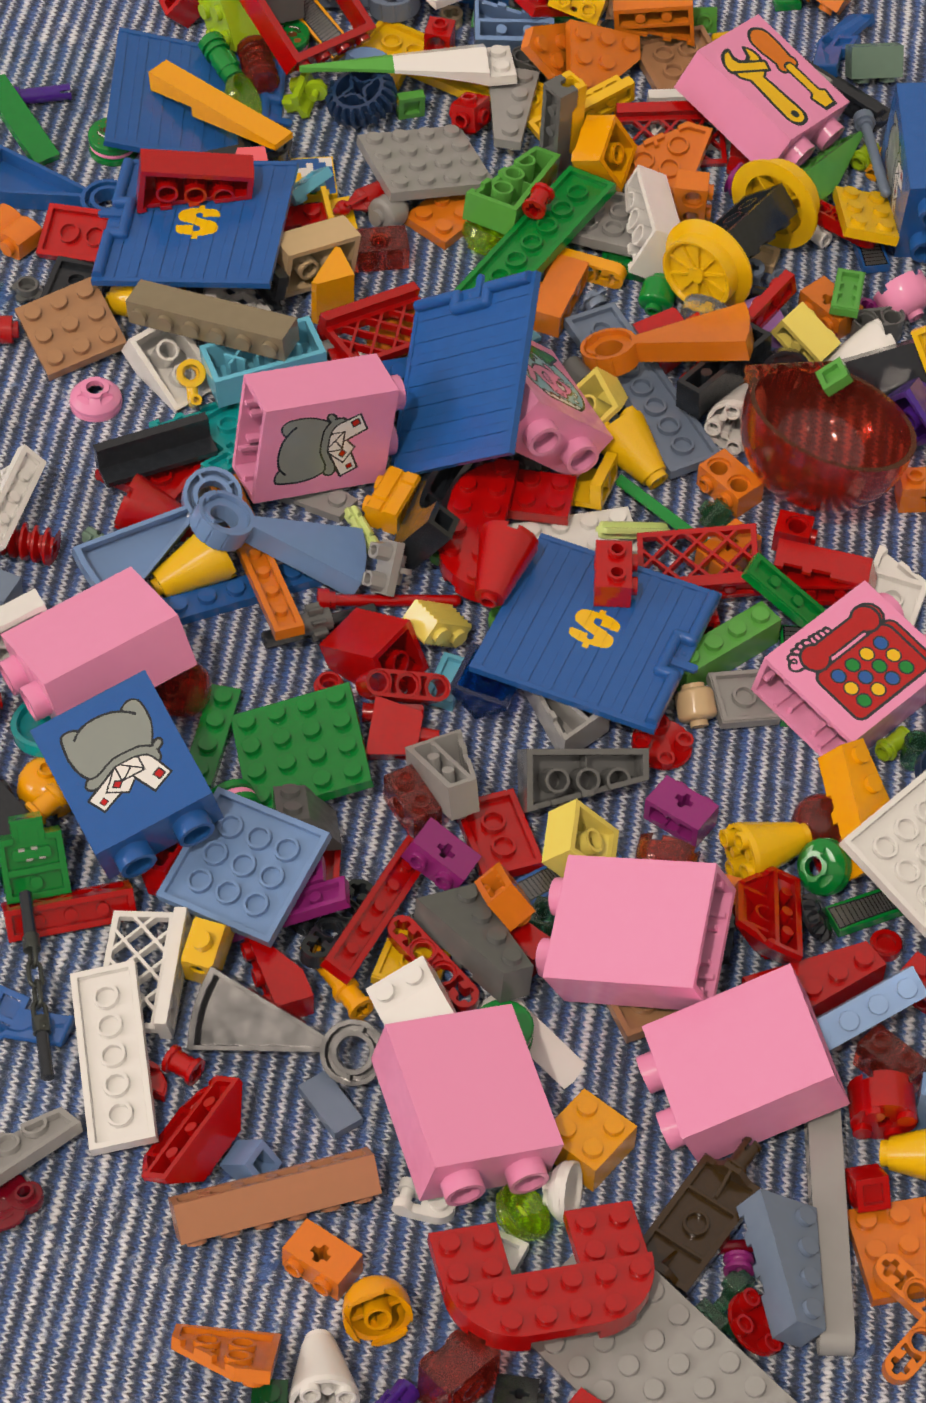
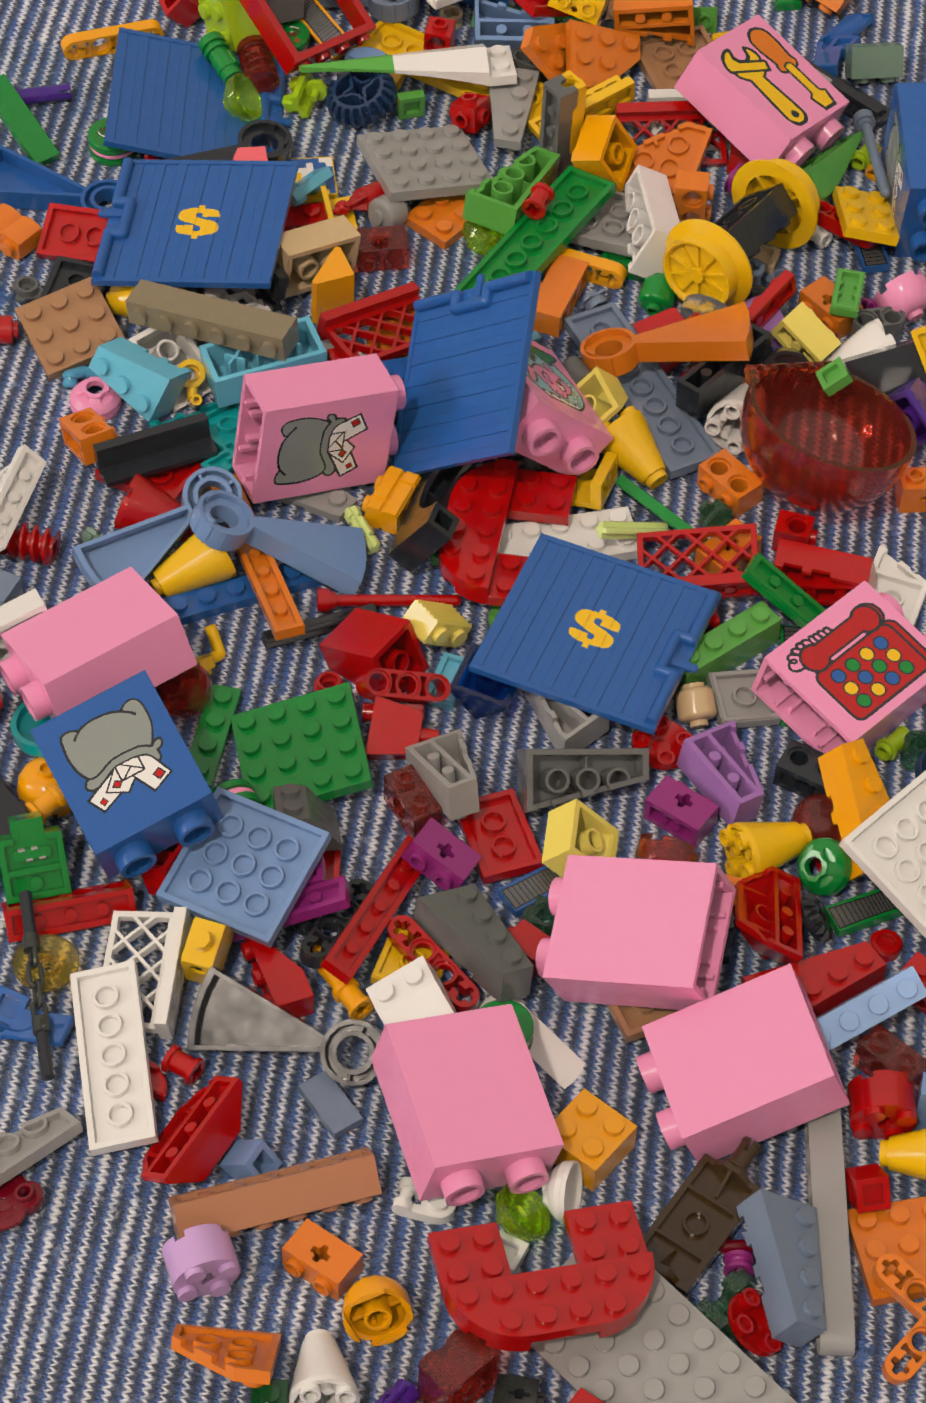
red wedge [136,148,254,213] -> none
light orange slope [148,60,293,151] -> none
dark grey gear [300,601,334,642] -> none
light grey hips [362,538,413,597] -> none
orange brick [474,862,536,932] -> none
red cone [475,520,539,608] -> none
red brick [593,540,638,608] -> none
none -> clear yellow dish [13,934,79,991]
none -> orange brick [58,407,118,466]
none -> light orange beam [60,19,164,60]
none -> dark azure arm [62,366,99,389]
none -> medium azure wedge [89,337,192,422]
none -> lavender brick [162,1224,241,1302]
none -> yellow plate [186,624,226,680]
none -> medium lavender wedge [676,720,764,825]
none -> black brick [773,739,833,809]

